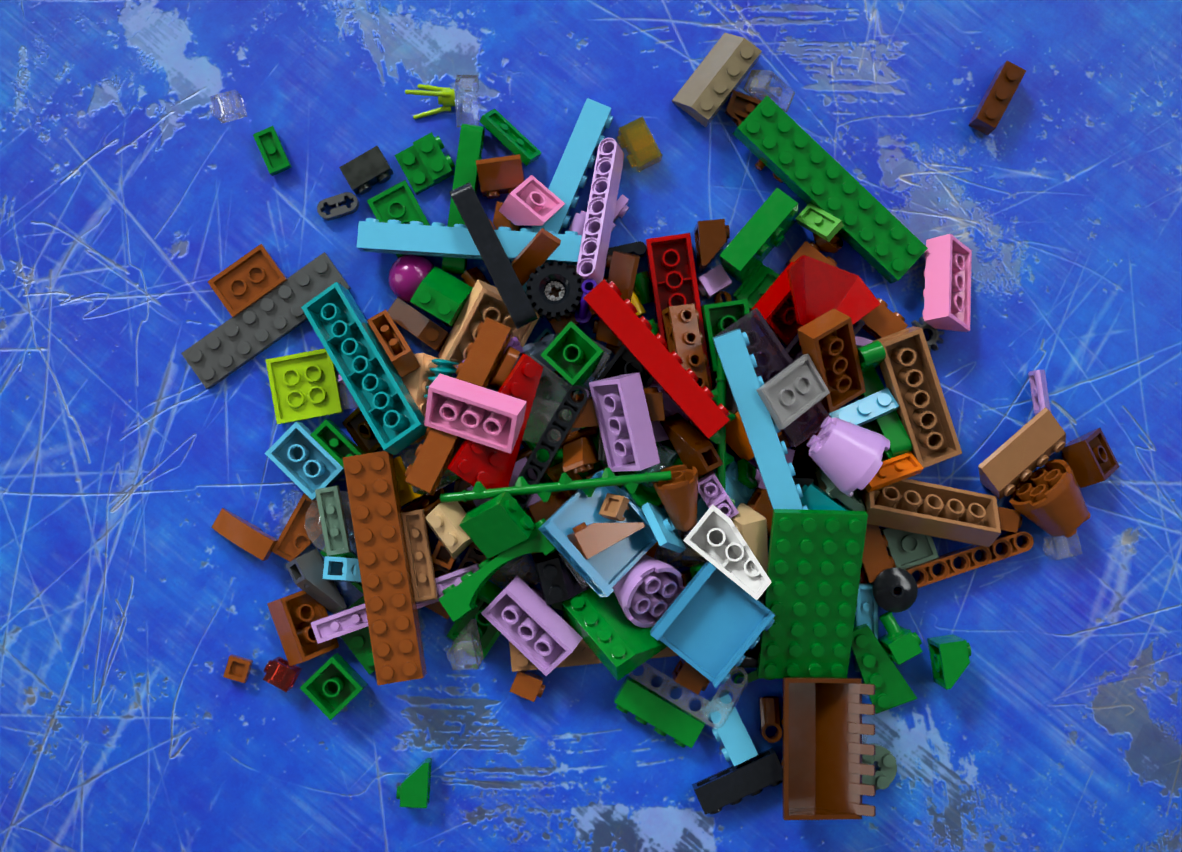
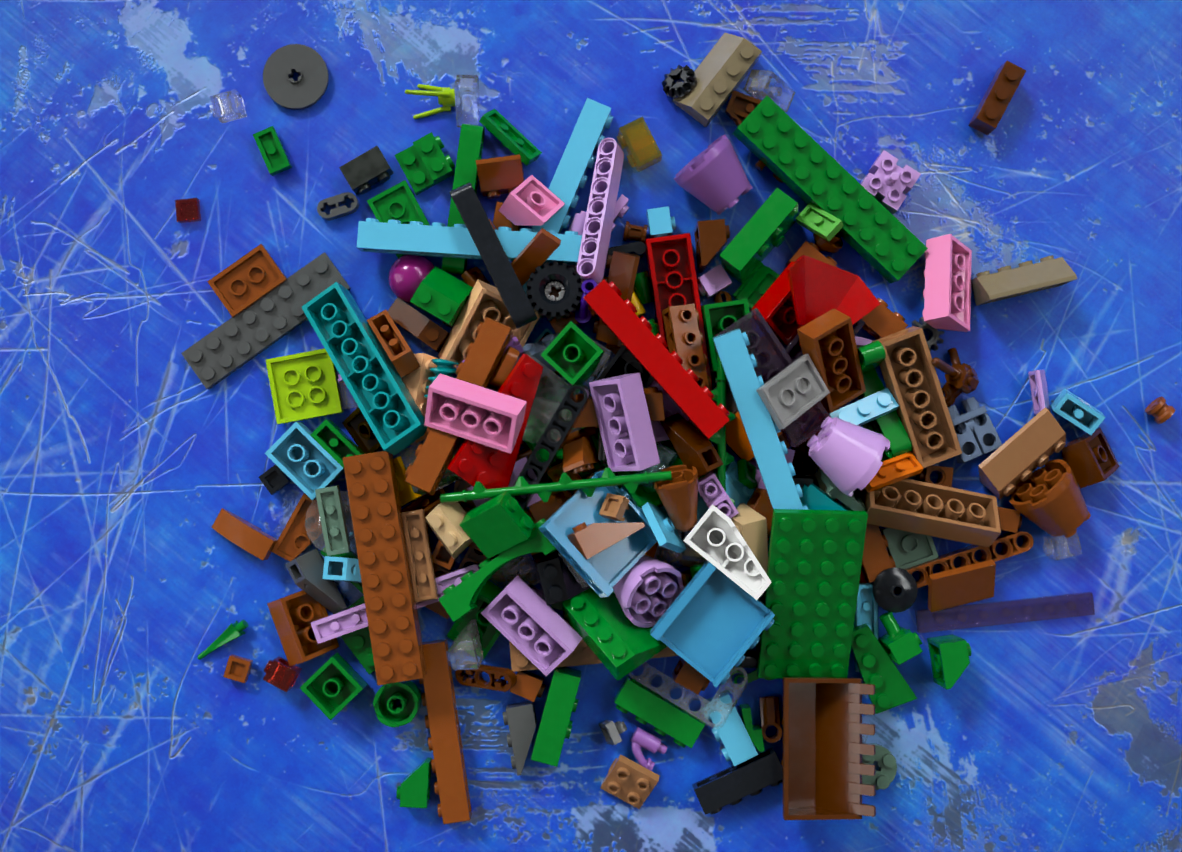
none -> clear red tile [175,198,201,223]
none -> green piece [197,620,248,660]
none -> black plate [259,464,291,495]
none -> dark grey piece [263,44,329,110]
none -> green brick [373,680,422,727]
none -> dark orange brick [419,639,472,824]
none -> reddish brown beam [455,663,517,692]
none -> dark grey slope [503,701,537,776]
none -> green brick [531,667,581,767]
none -> dark grey tile [599,720,627,745]
none -> medium nougat plate [600,754,660,809]
none -> reddish brown bush [623,221,648,243]
none -> medium lavender plant [631,727,668,771]
none -> medium azure brick [646,206,676,238]
none -> black gear [661,65,696,98]
none -> medium lavender cone [674,134,752,215]
none -> green slope [739,704,764,752]
none -> lavender brick [860,150,921,215]
none -> clear purple tile [915,592,1095,633]
none -> reddish brown brick [917,465,953,487]
none -> dark orange tile [928,559,996,612]
none -> reddish brown piece [931,348,979,407]
none -> sand blue hips [948,397,1002,463]
none -> dark tan slope [971,255,1077,306]
none -> medium azure brick [1050,388,1105,435]
none -> dark orange wheel [1145,396,1176,424]

